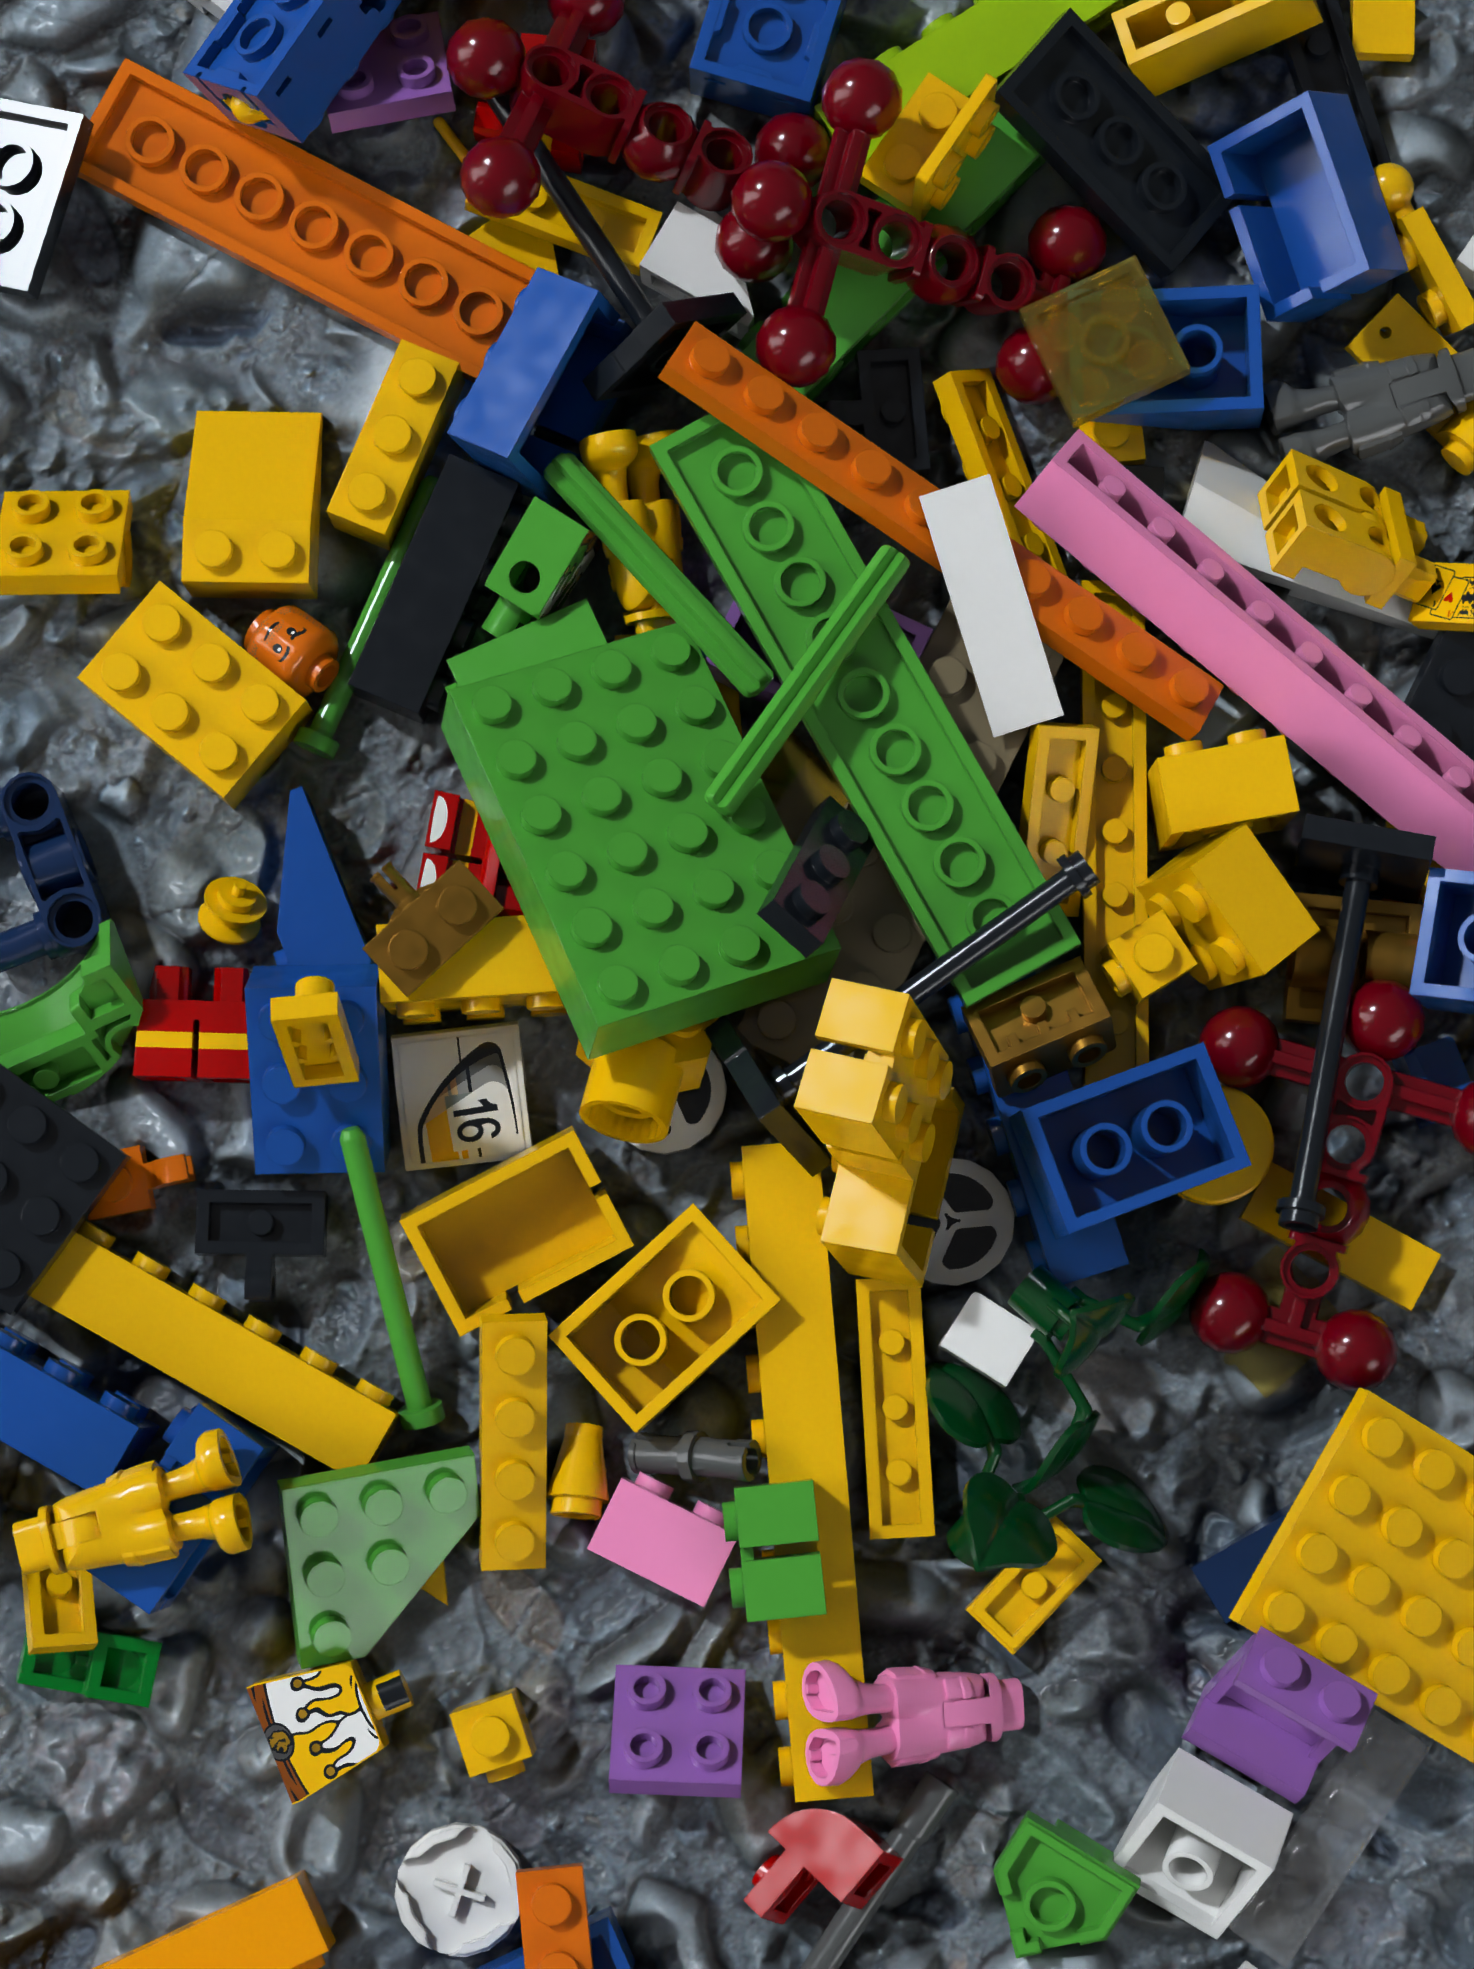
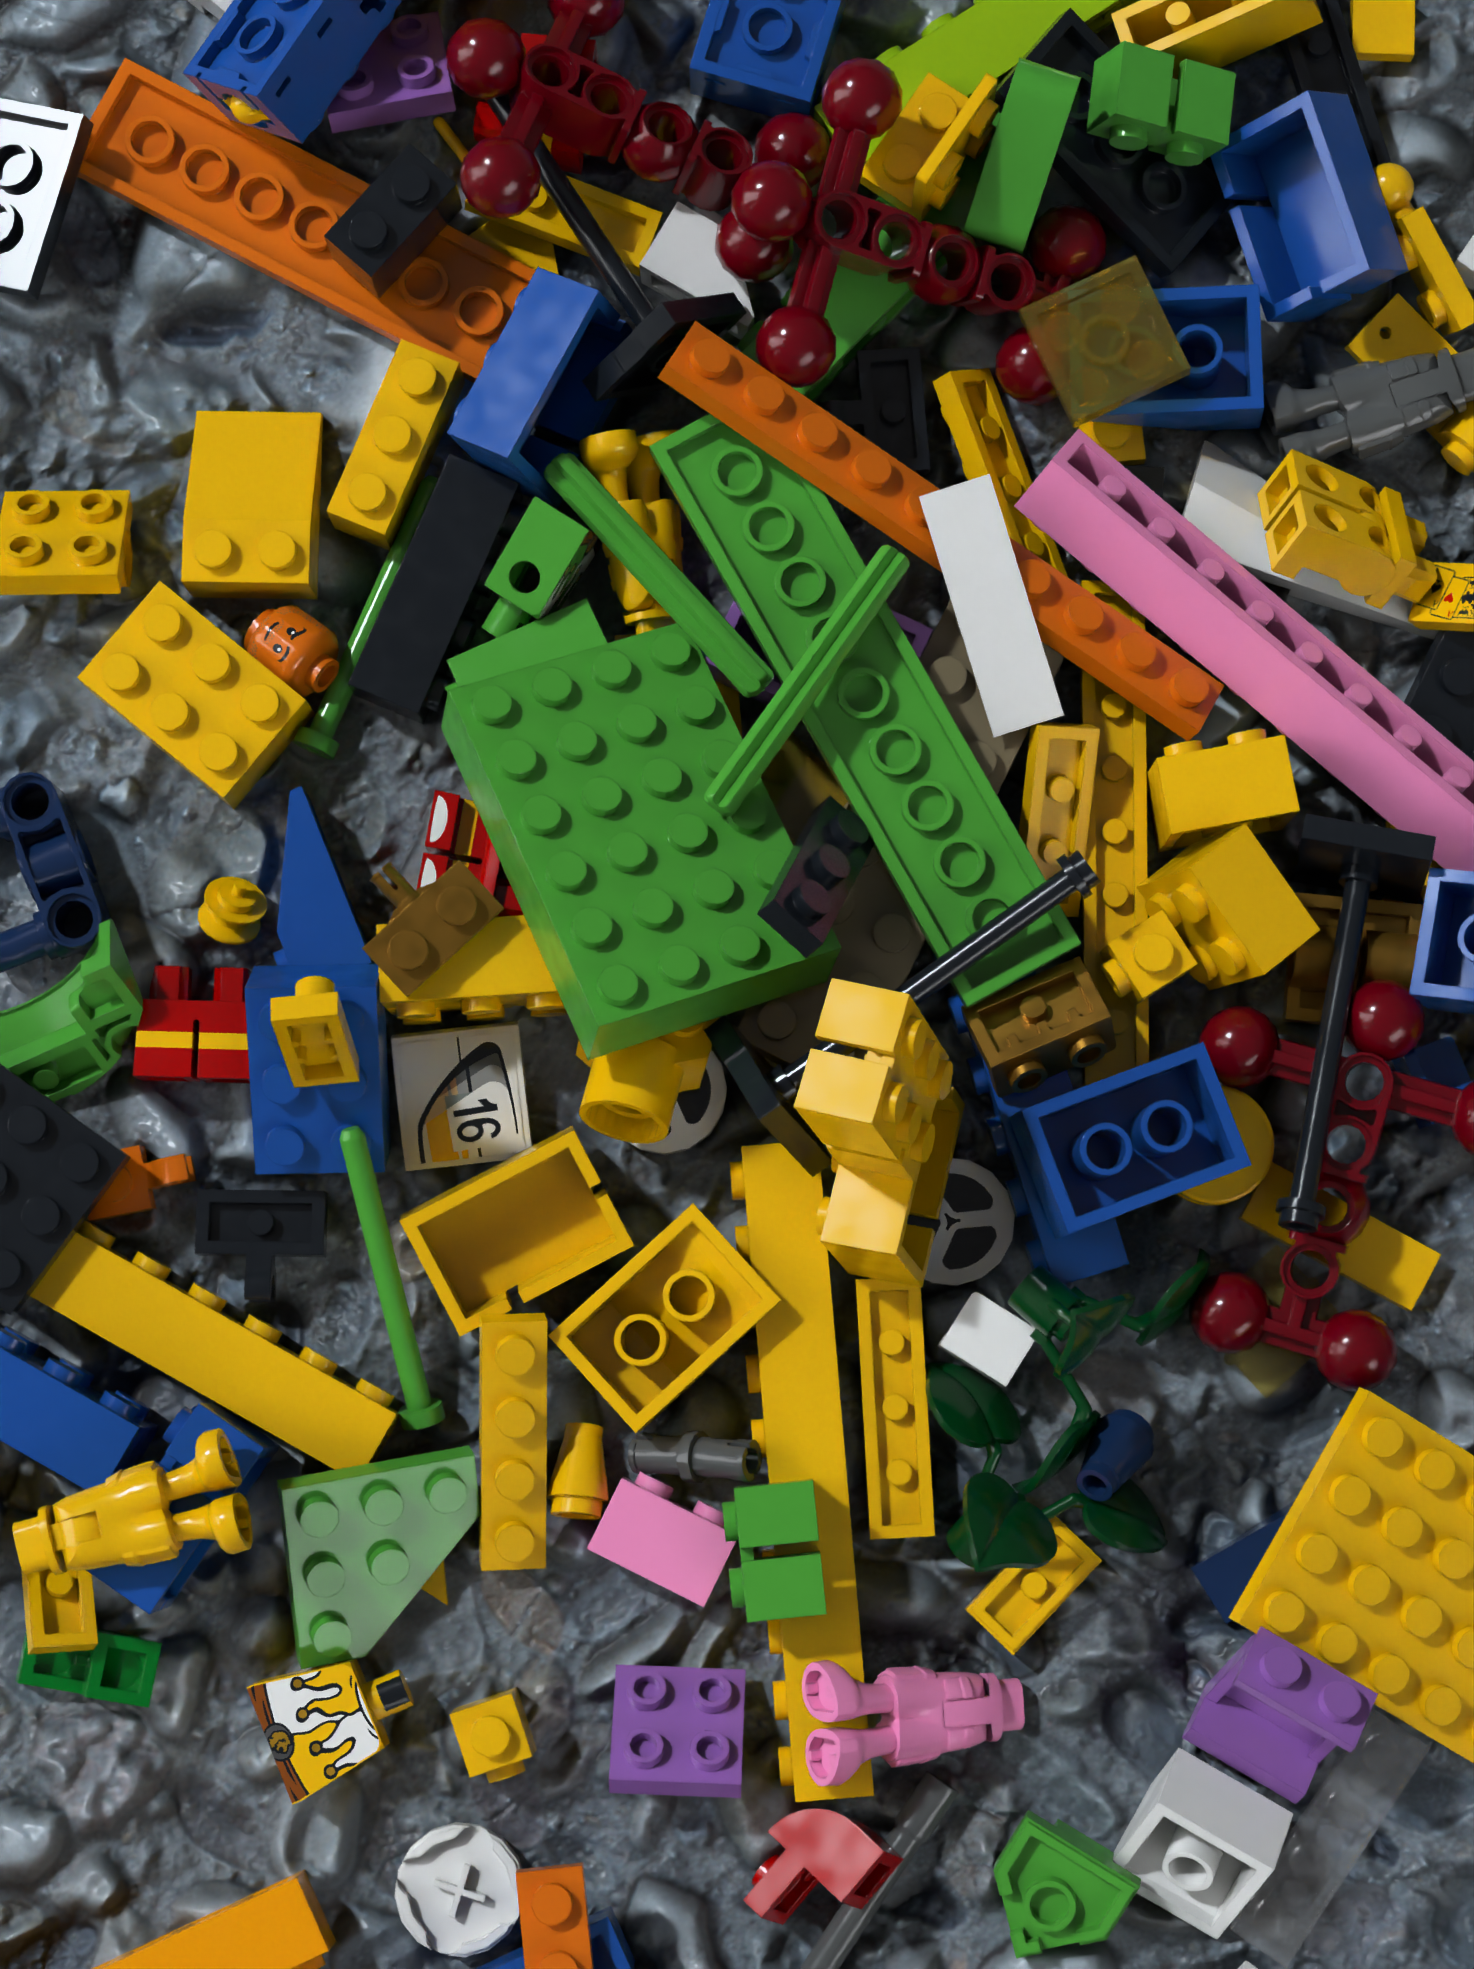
none -> black brick [324,143,463,299]
none -> bright green beam [963,58,1081,254]
none -> dark blue cone [1076,1409,1154,1501]
none -> bright green piece [1086,41,1236,166]

